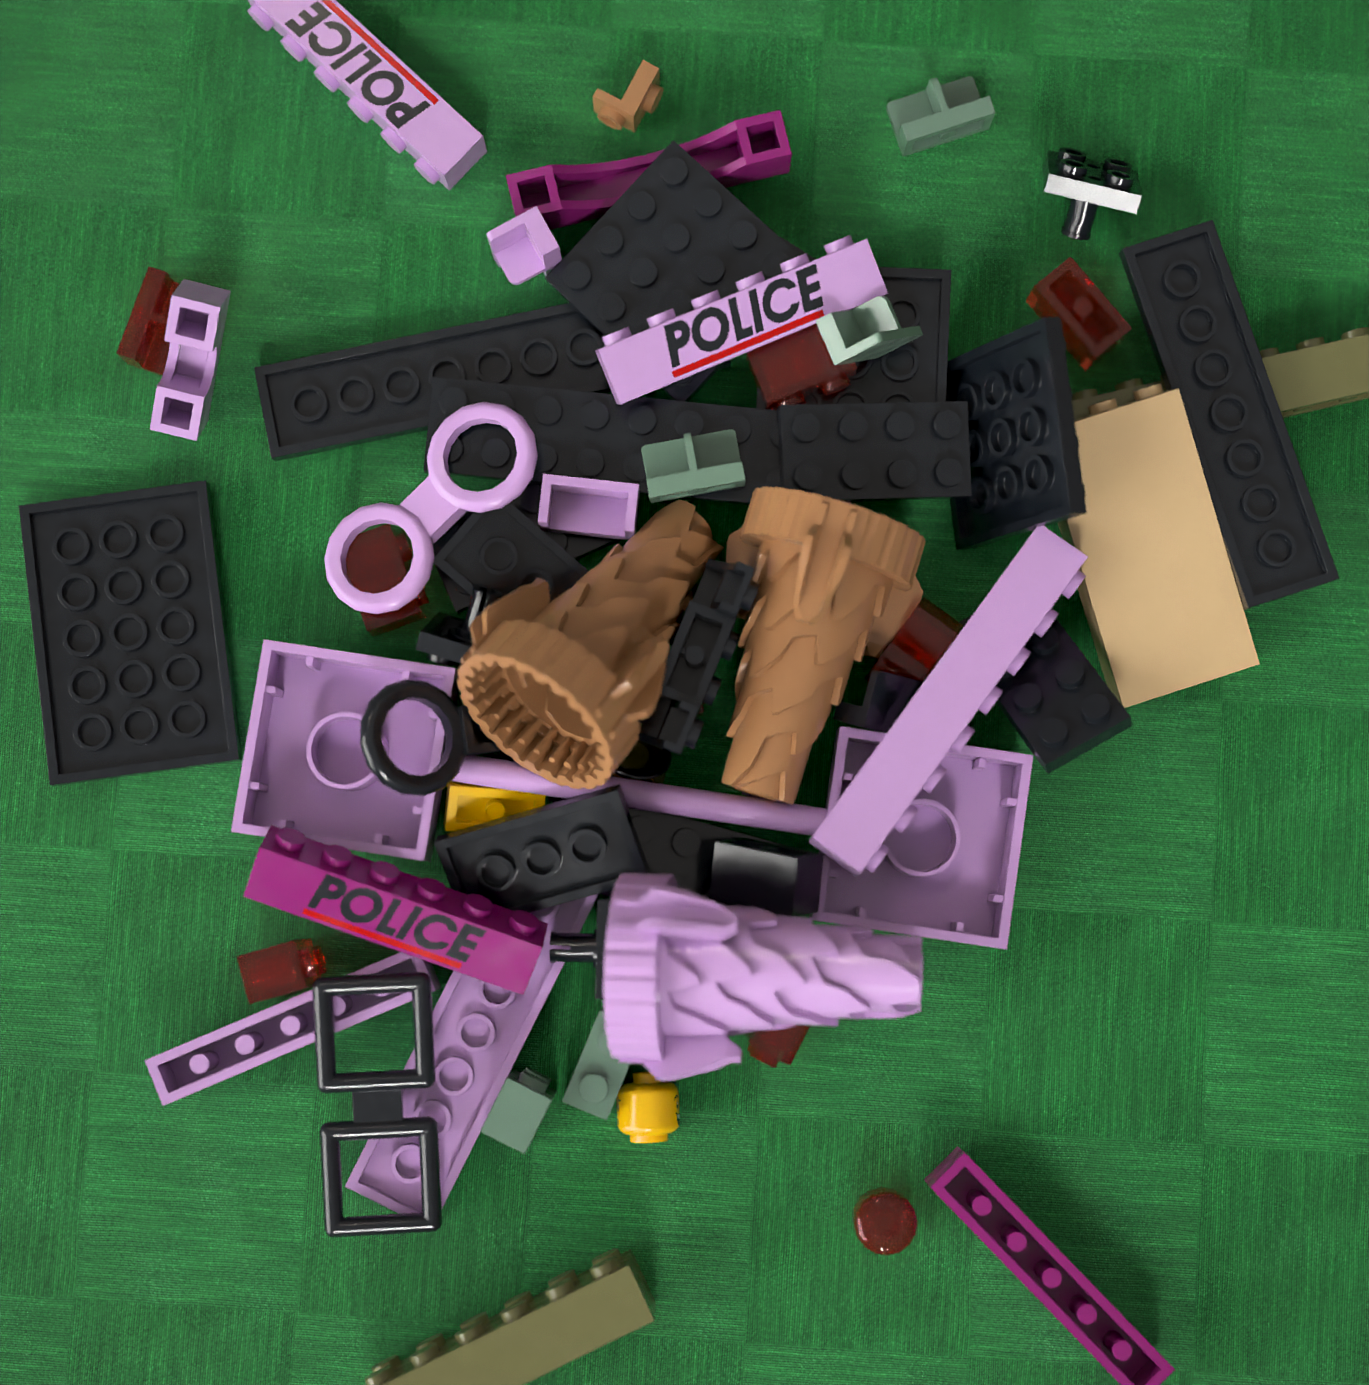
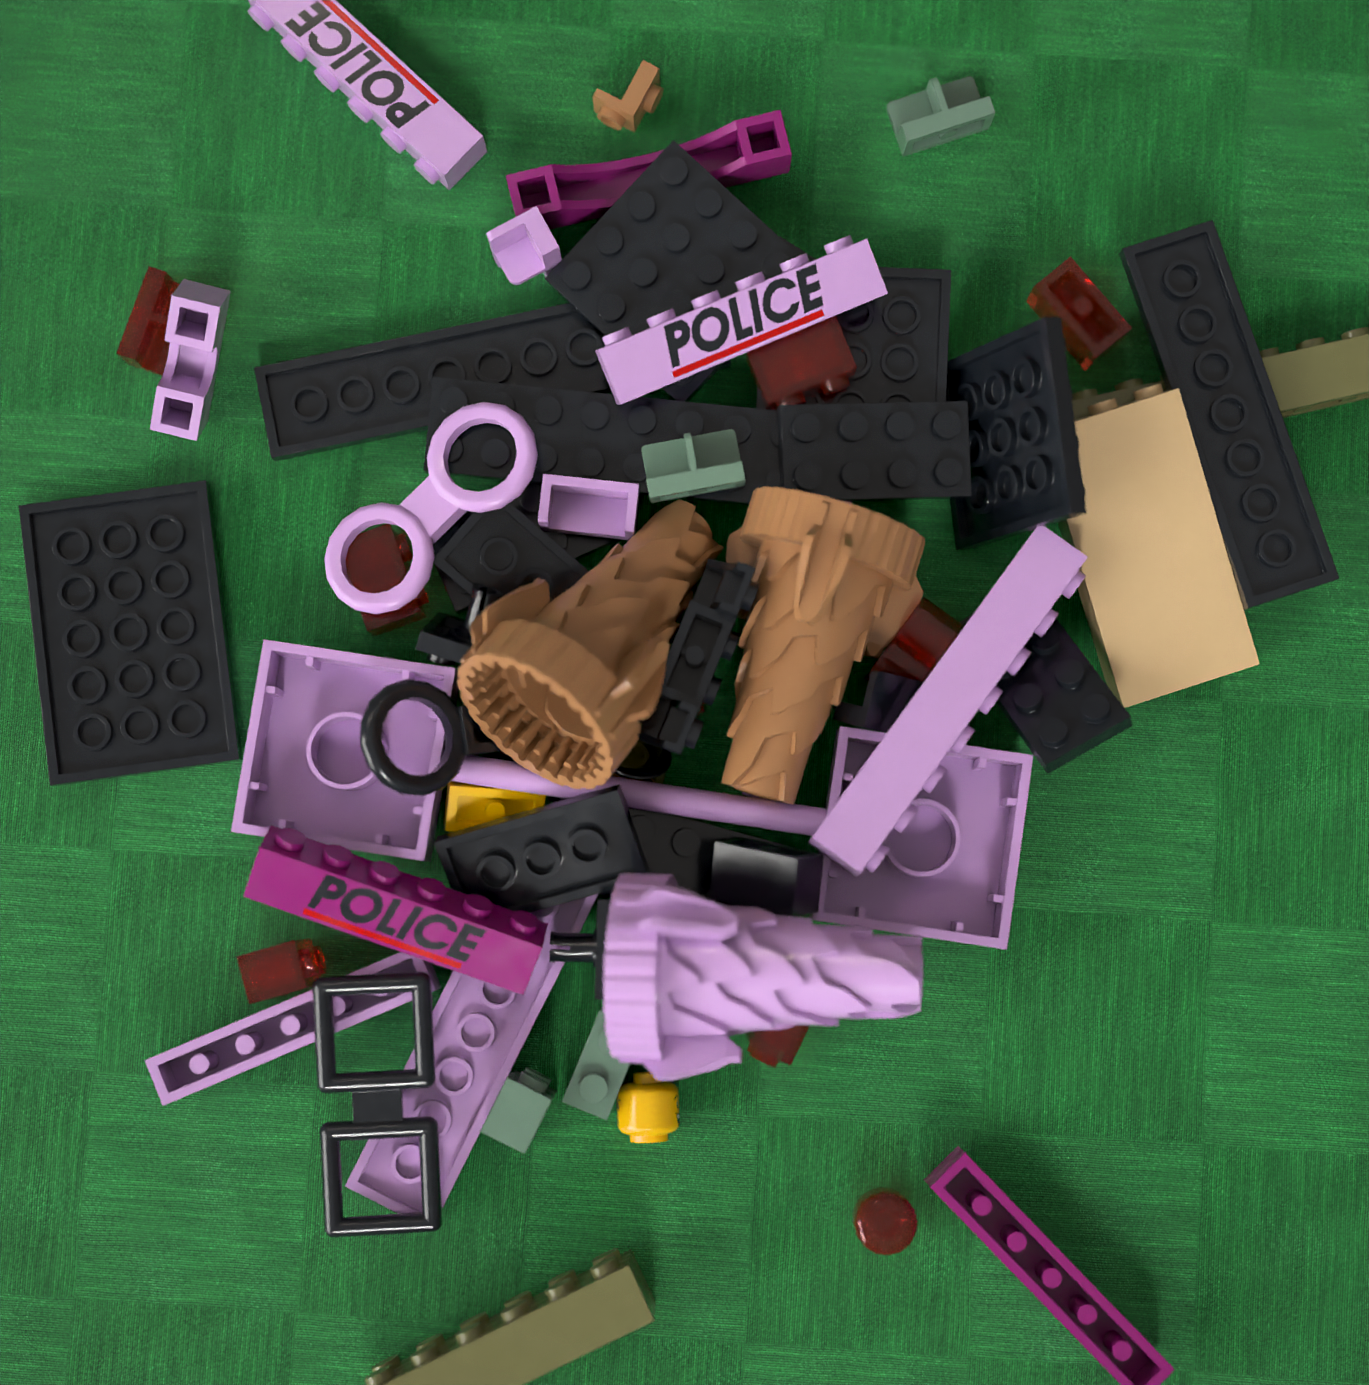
sand green panel [816,296,923,366] -> none
black plate [1043,147,1142,240] -> none

